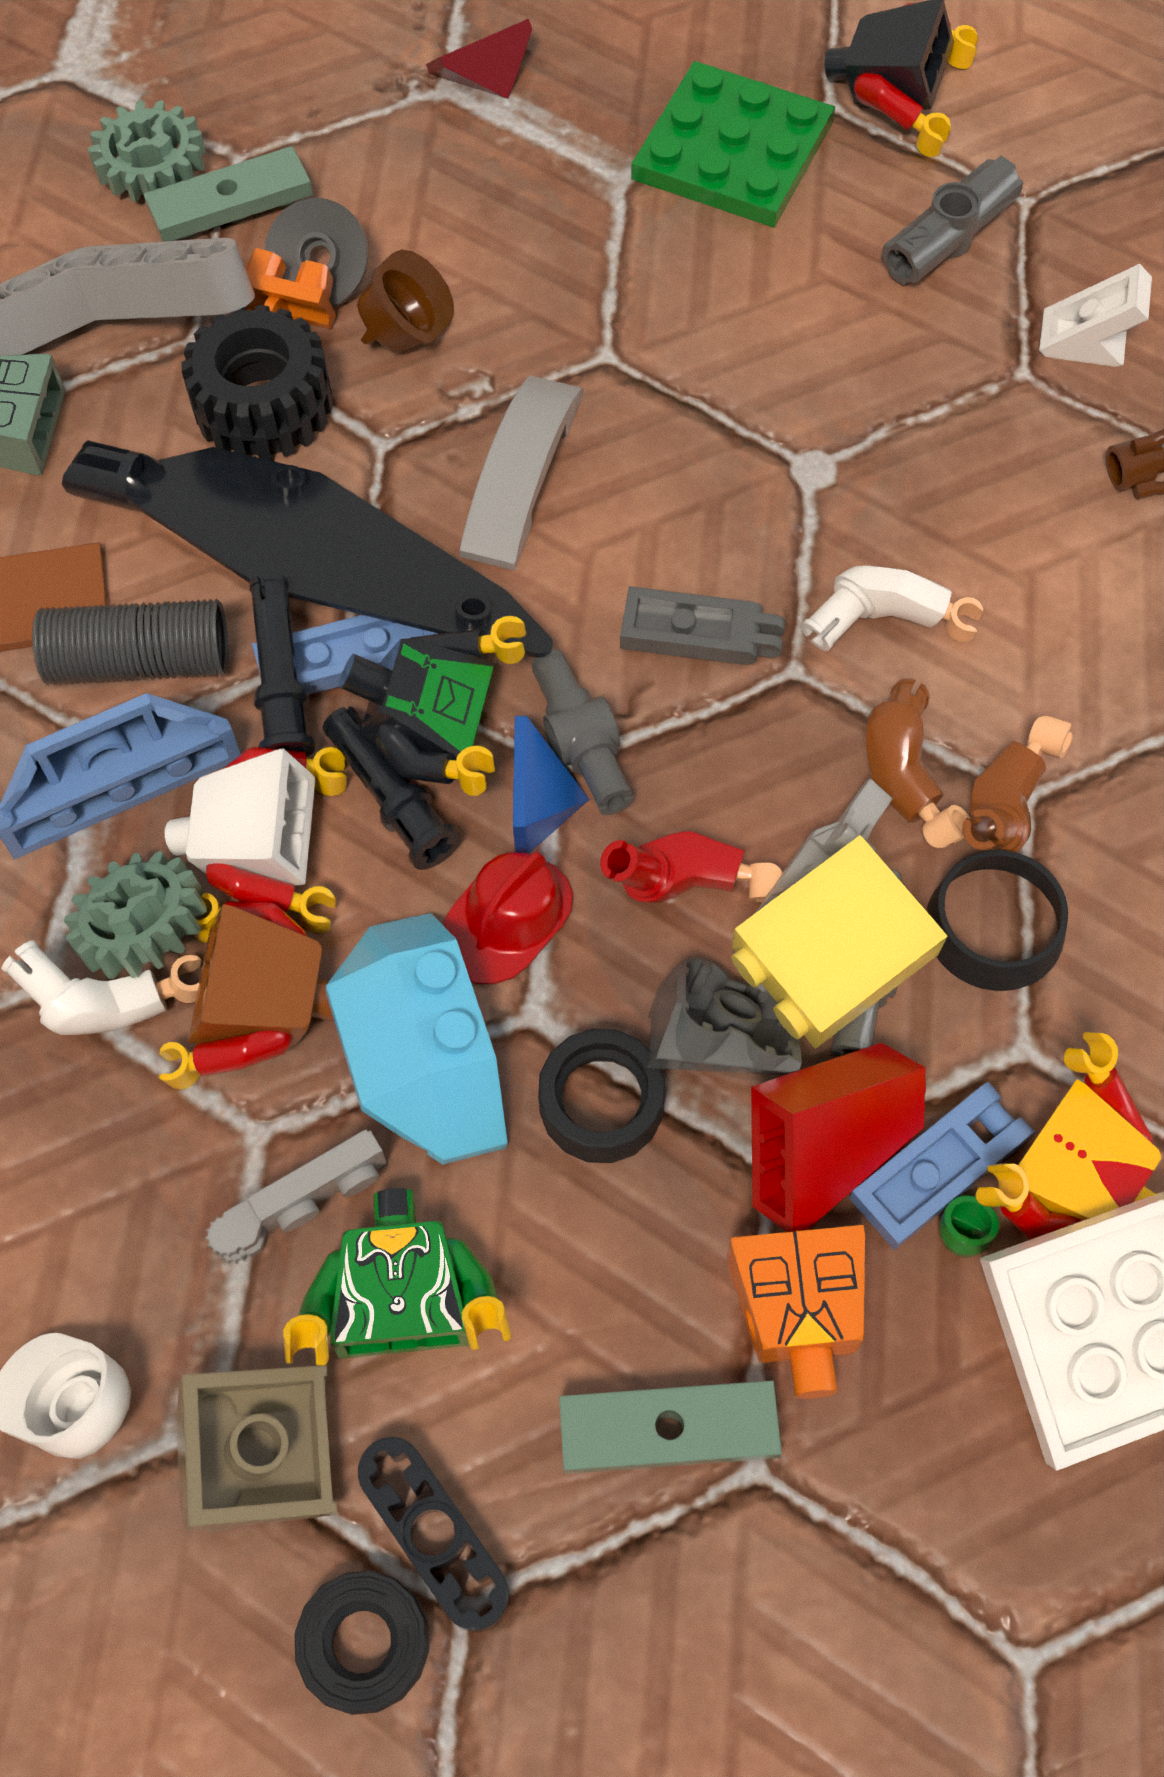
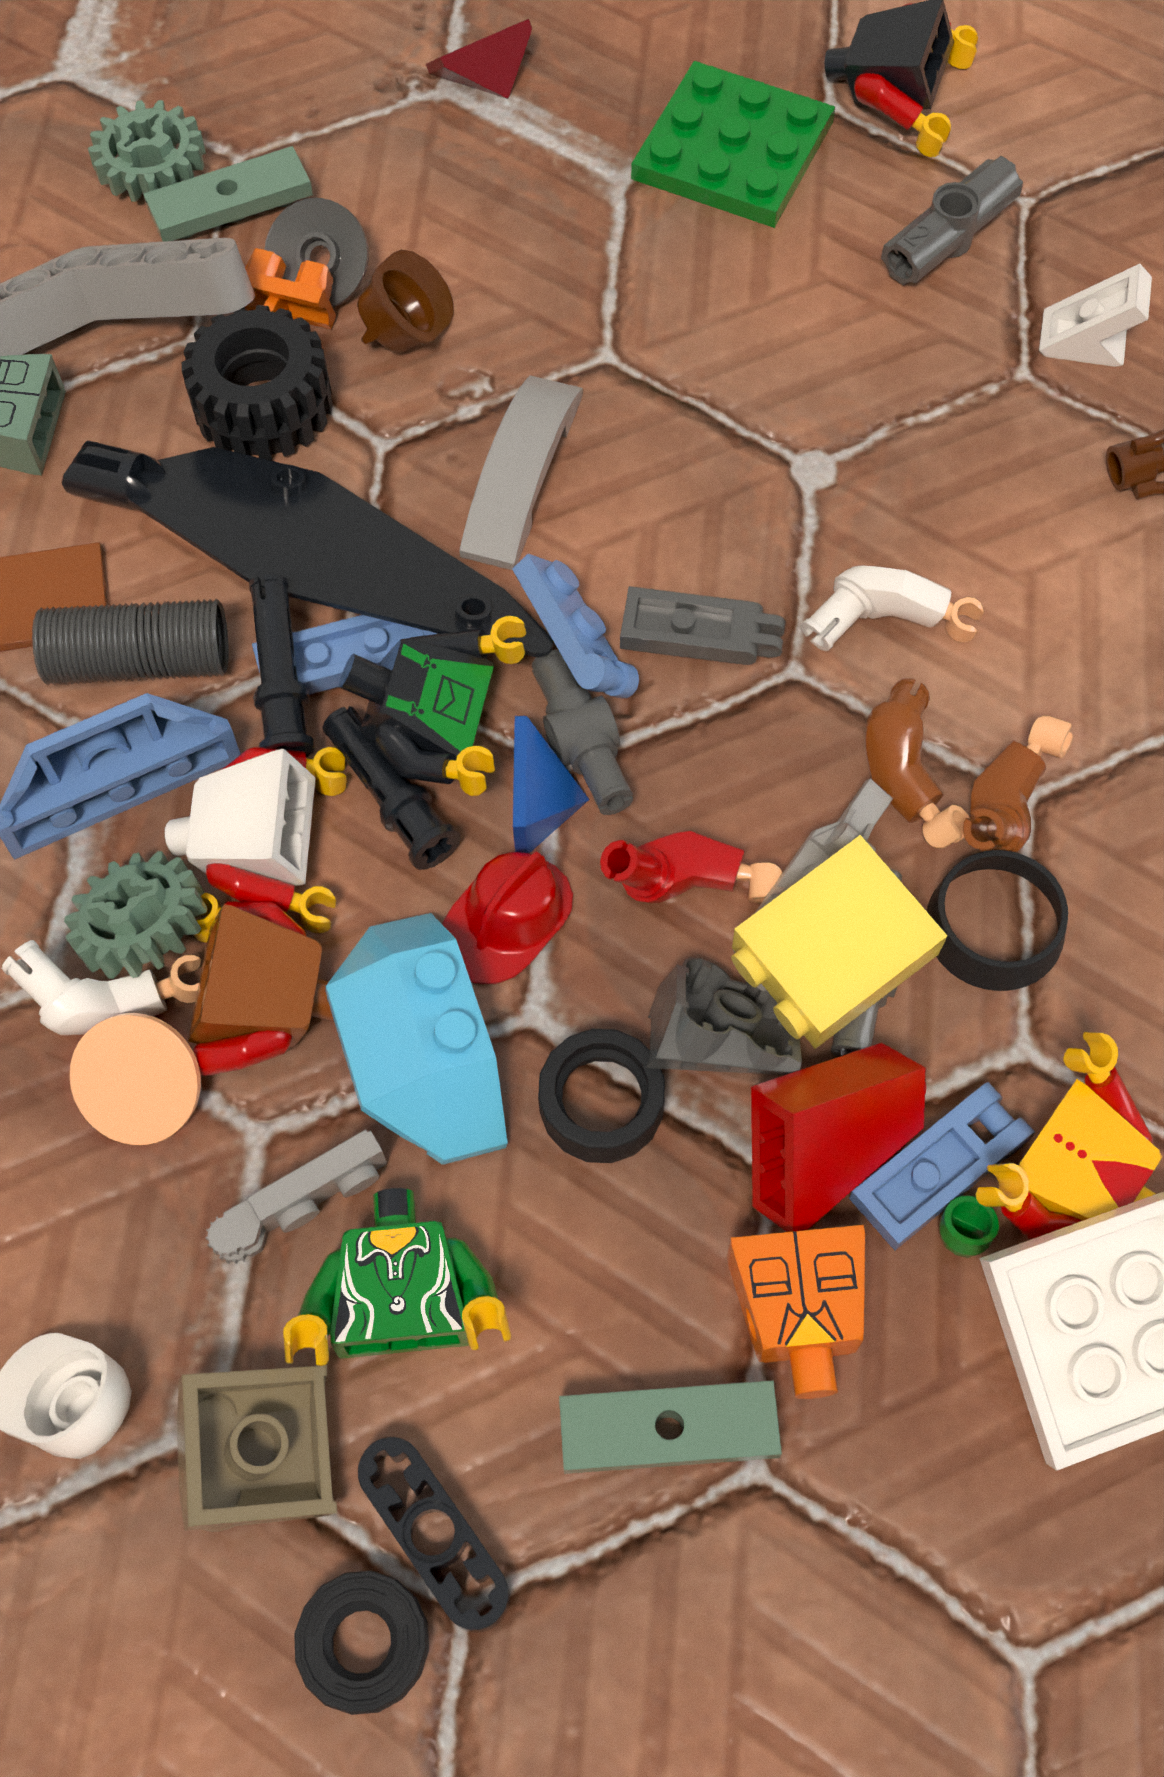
none -> light nougat piece [70,1013,201,1145]
none -> medium blue plate [512,554,639,699]

